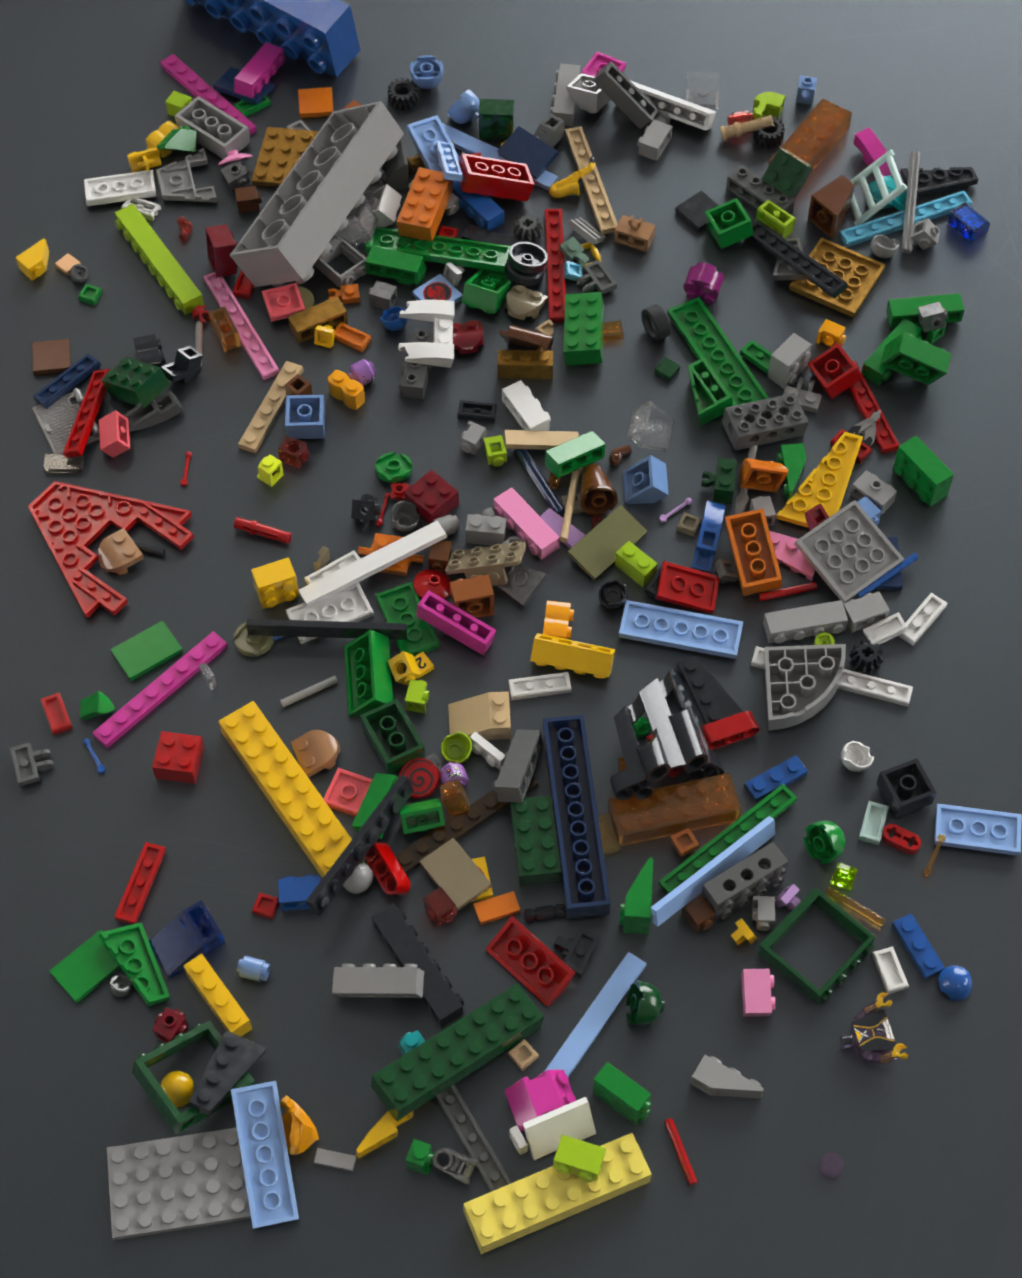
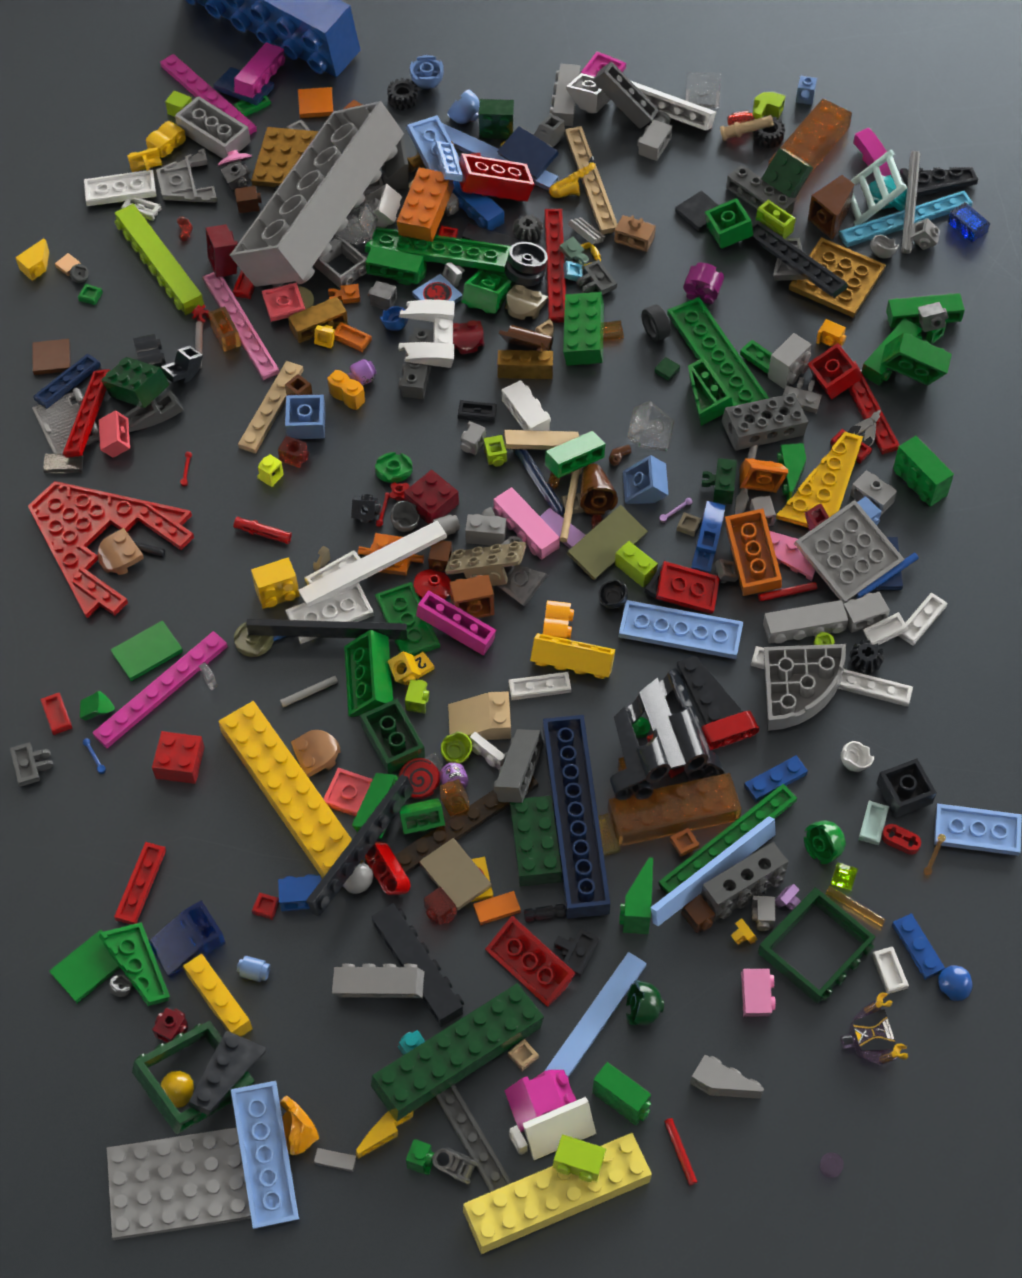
slope [157,126,196,152] -> none

